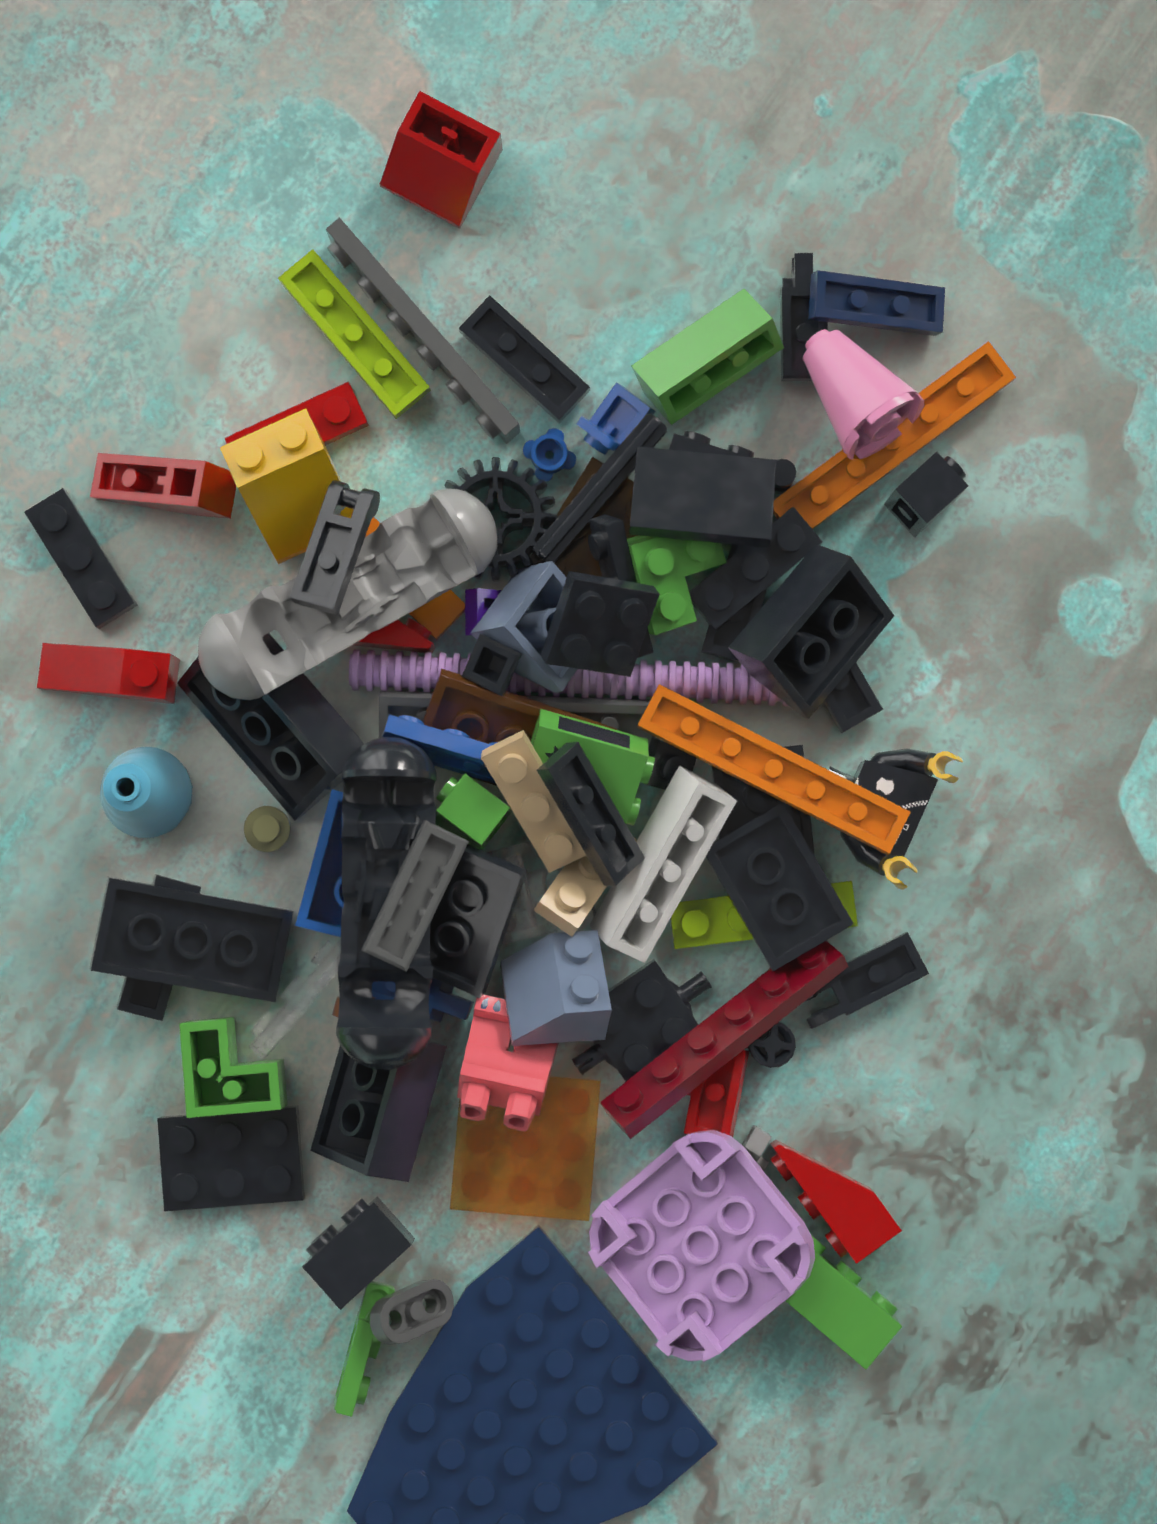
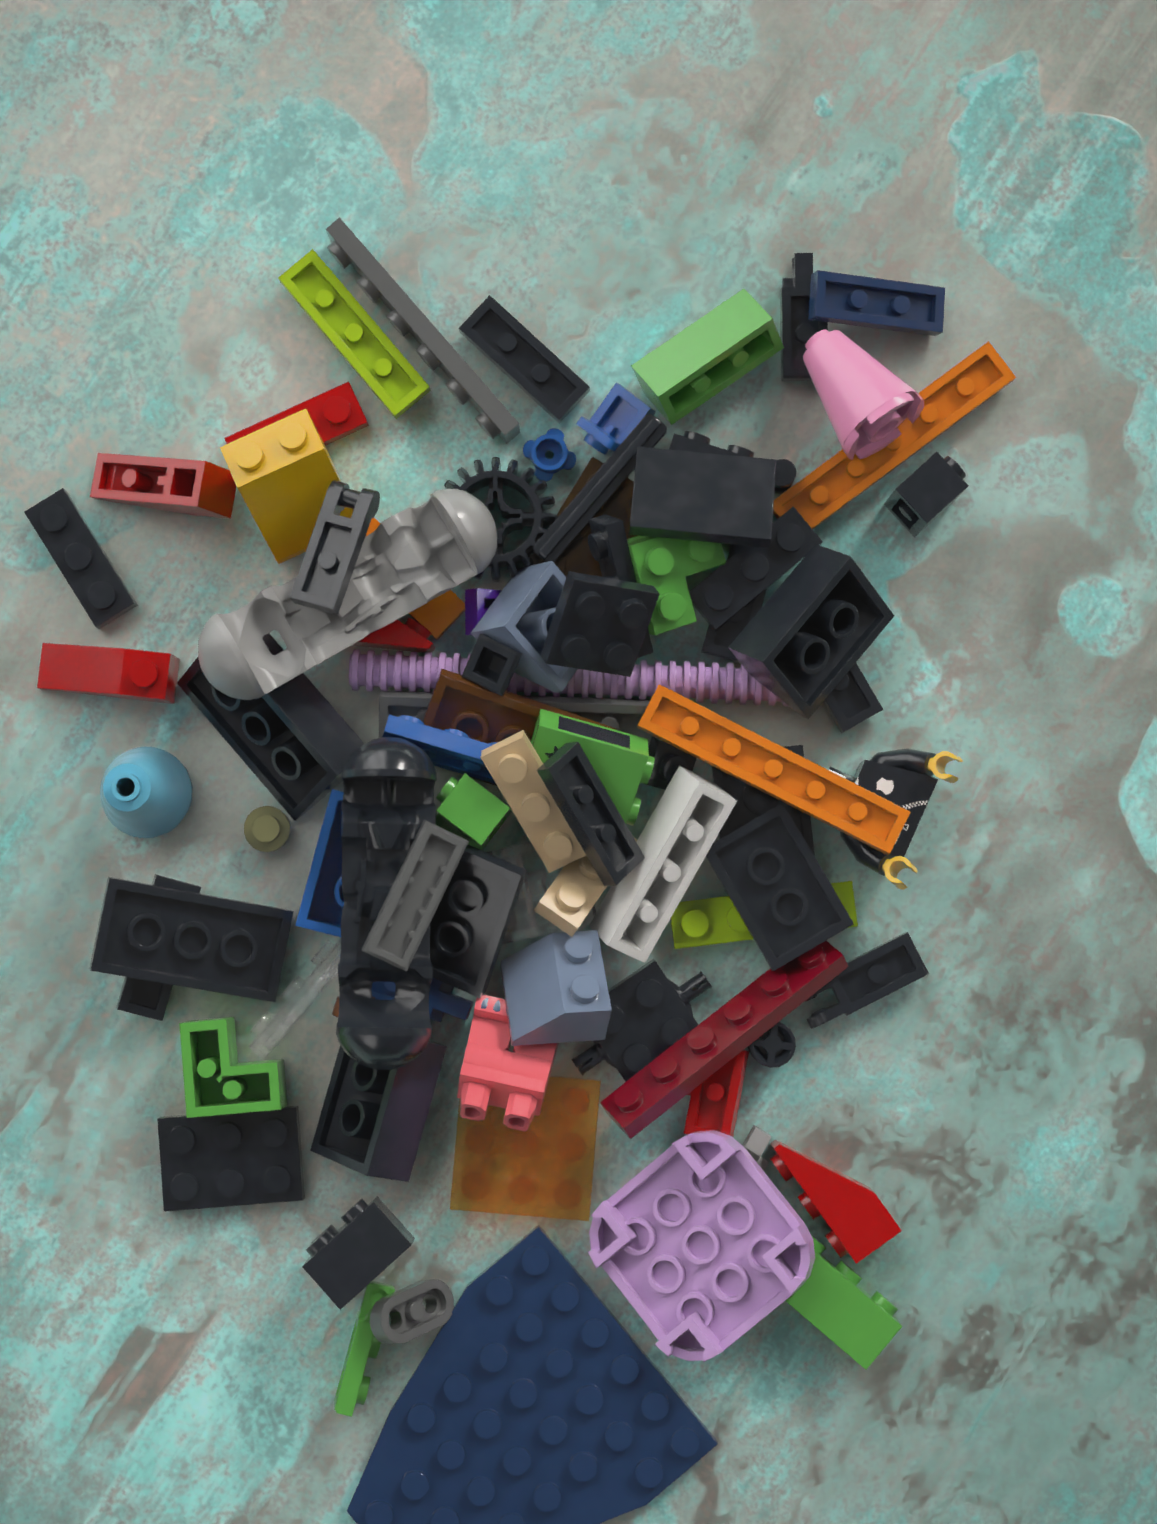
red slope [380,91,503,229] -> none

